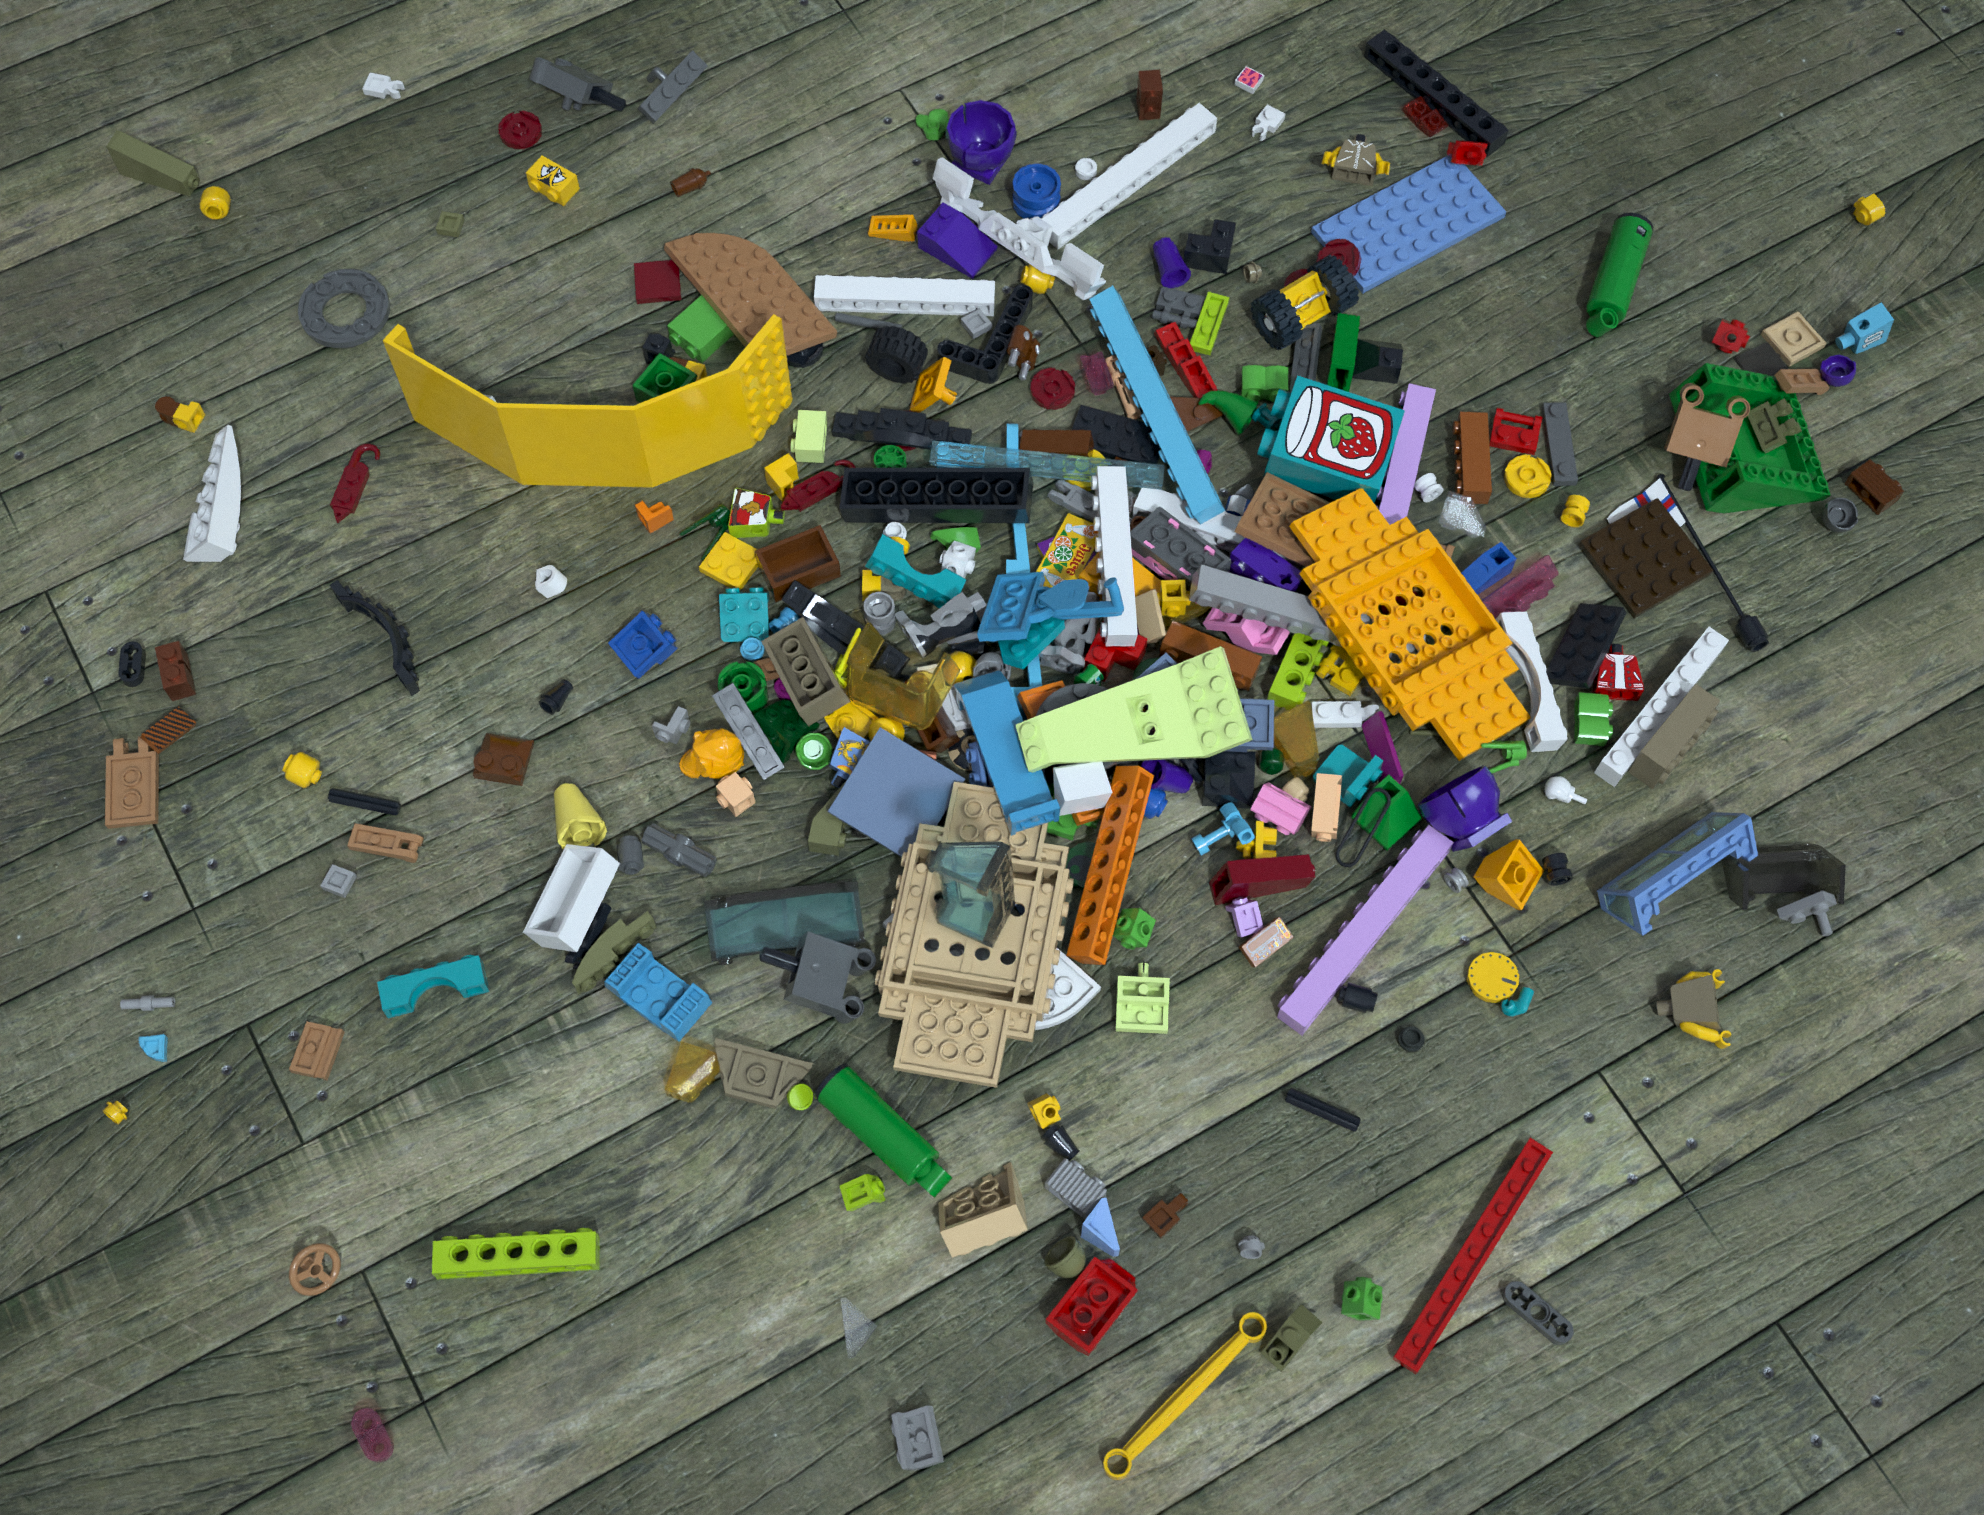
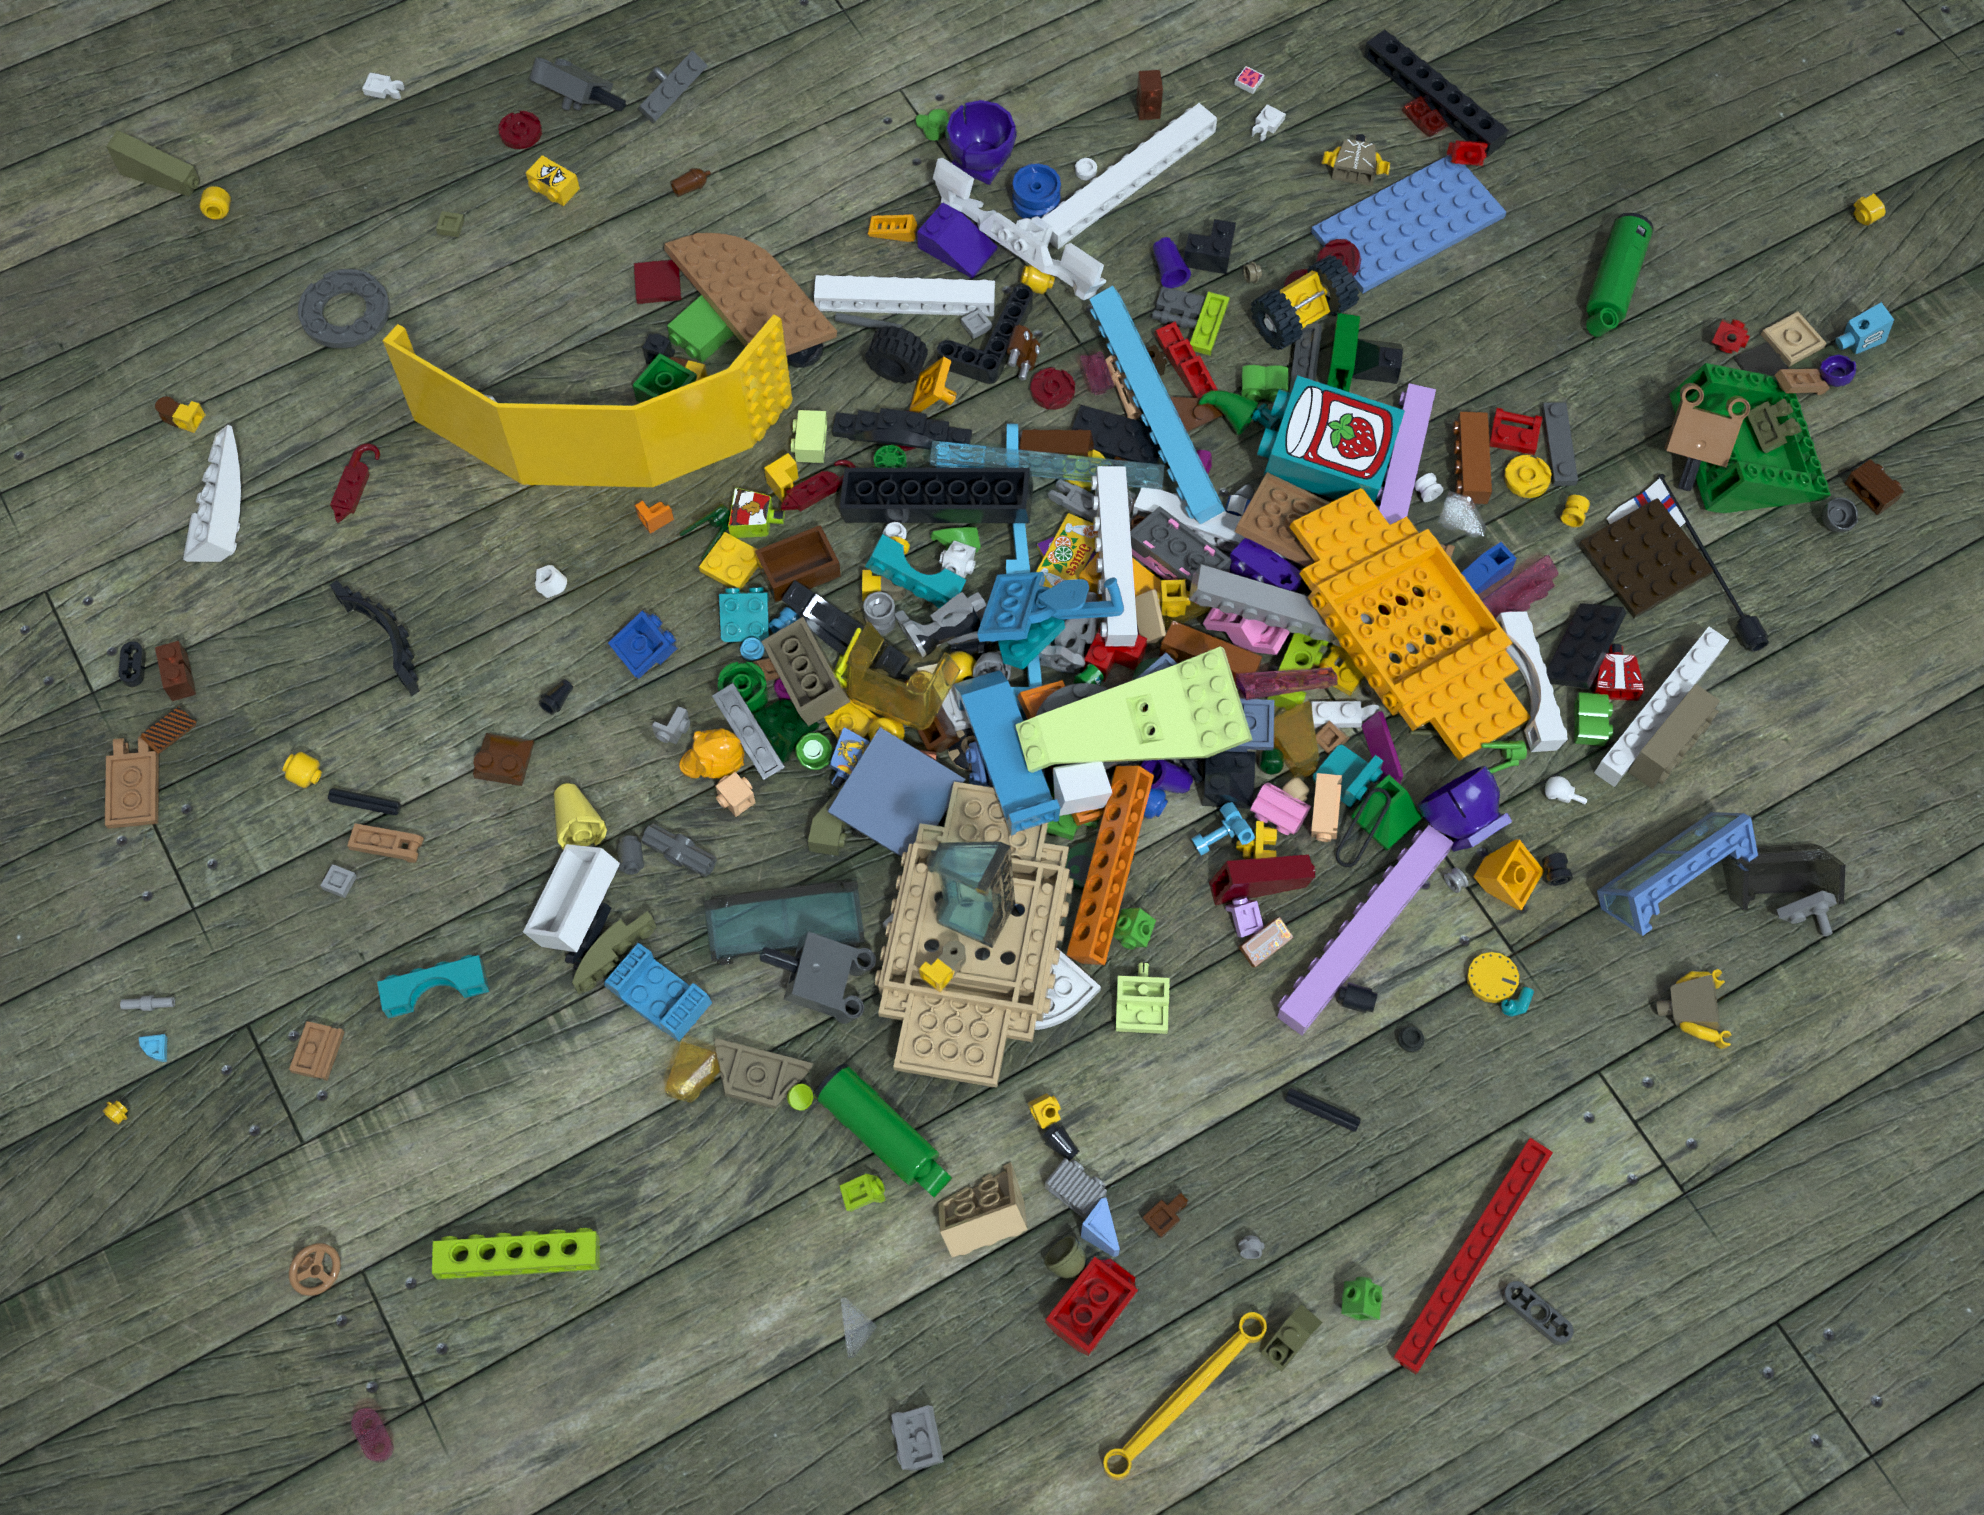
none -> leg [919,941,966,992]
none -> clear pink wing [1236,667,1338,700]
none -> medium nougat slope [1313,720,1350,755]

